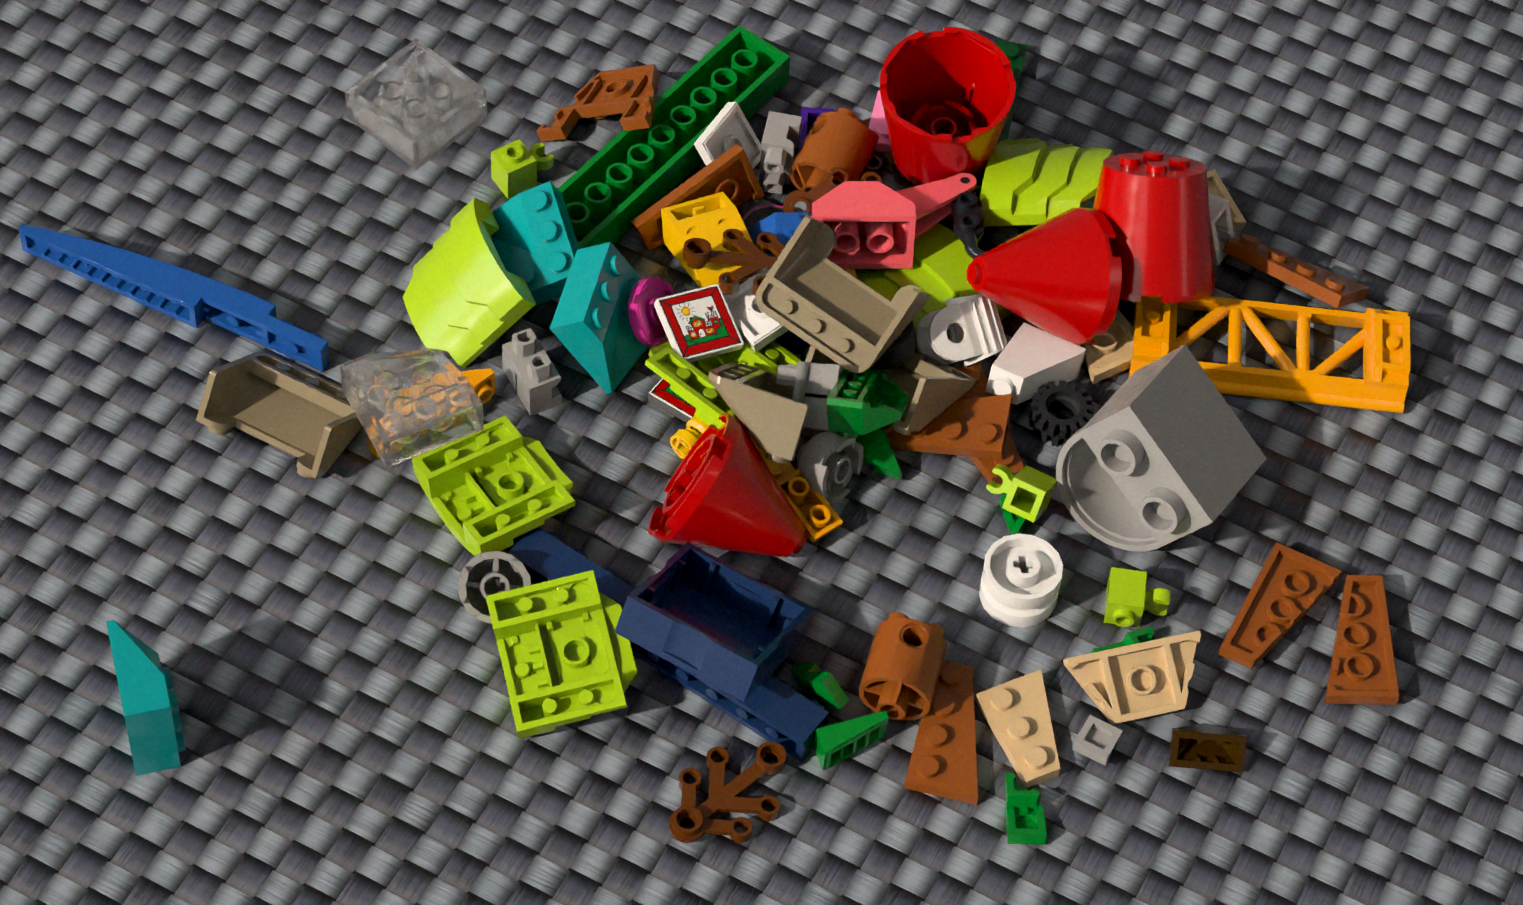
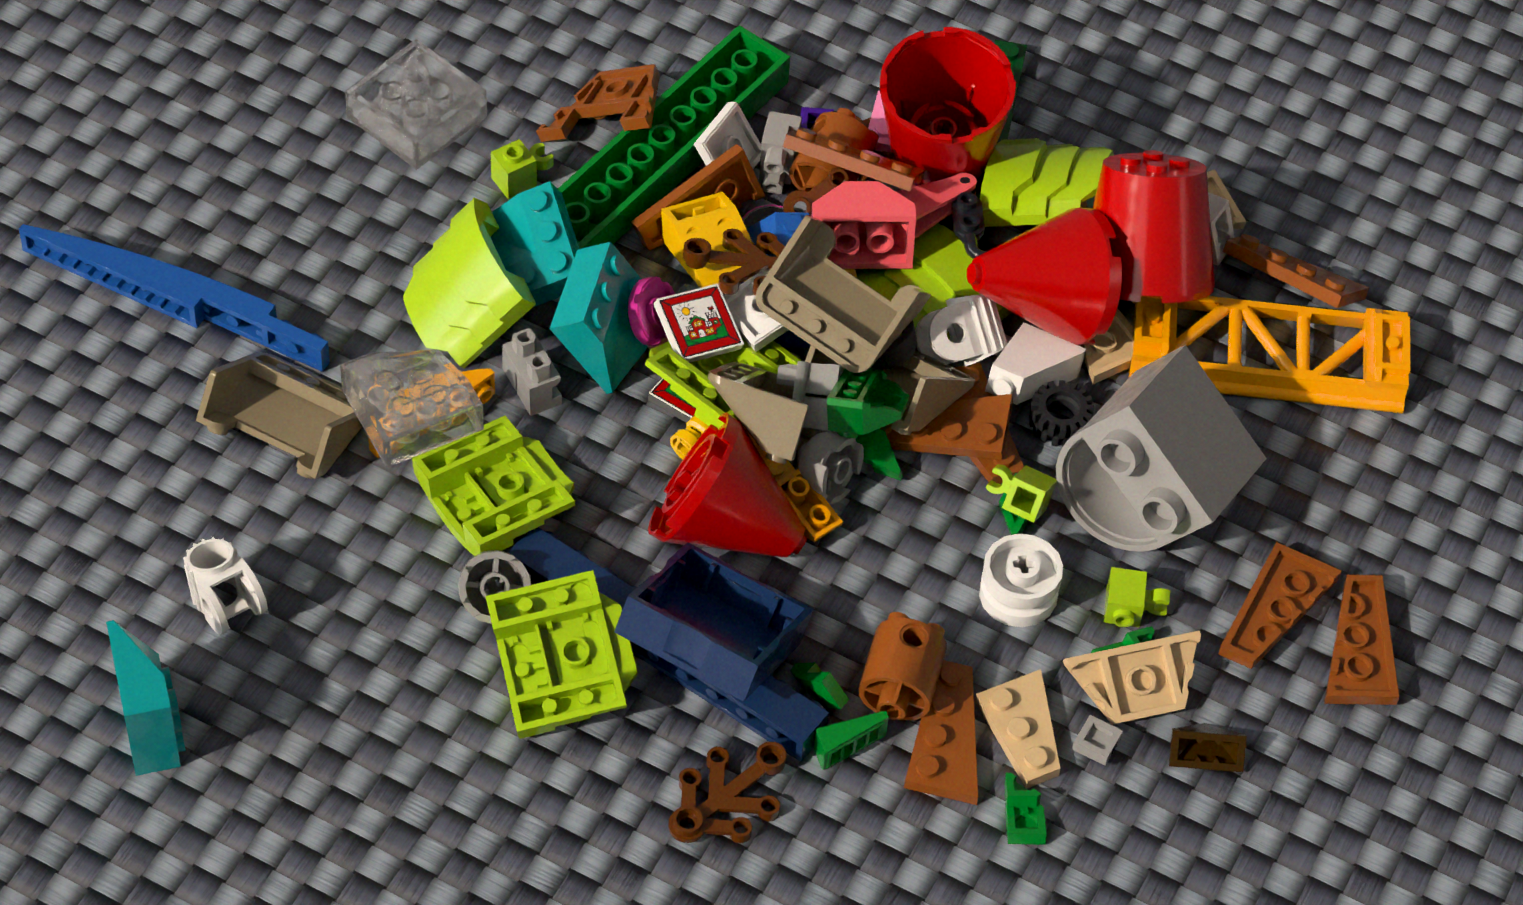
none -> white piece [183,537,268,635]
none -> wing [782,127,925,191]

